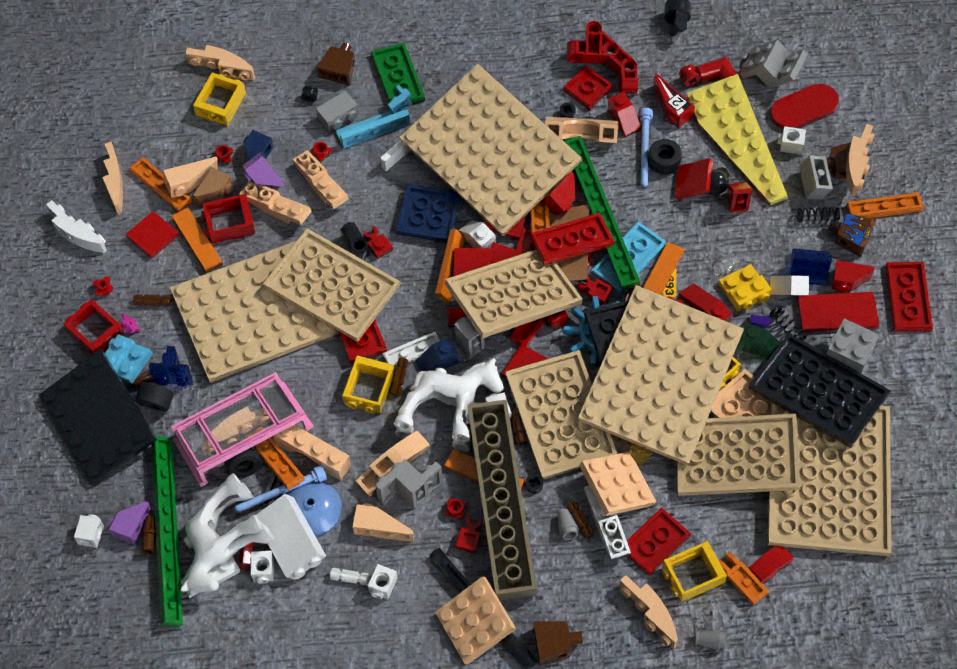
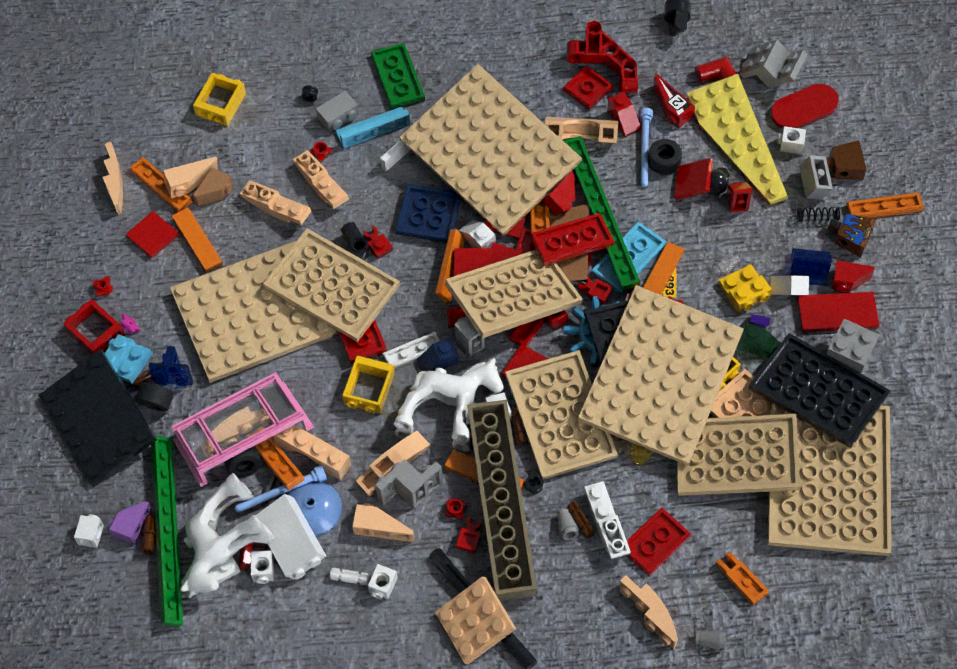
white slope [46,200,107,253] -> none
reddish brown axle [133,294,171,306] -> none
light nougat slope [186,45,255,81] -> none
red window [201,194,256,244] -> none
red plate [214,145,233,163] -> none
dark blue slope [243,130,274,161] -> none
medium lavender slope [243,152,284,186] -> none
reddish brown torso [317,43,355,86] -> none
medium azure bracket [388,85,412,114] -> none
reddish brown axle [391,358,408,396] -> none
reddish brown torso [533,621,583,666] -> none
black bush [559,103,576,118] -> none
light nougat plate [579,452,656,516] -> none
yellow window [661,541,727,602] -> none
red wheel [679,64,701,87] -> none
red slope [679,283,732,323] -> none
red slope [748,546,794,583] -> none
black piece [769,305,807,341] -> none
light nougat slope [846,124,875,196] -> none
red tile [885,262,933,332] -> none

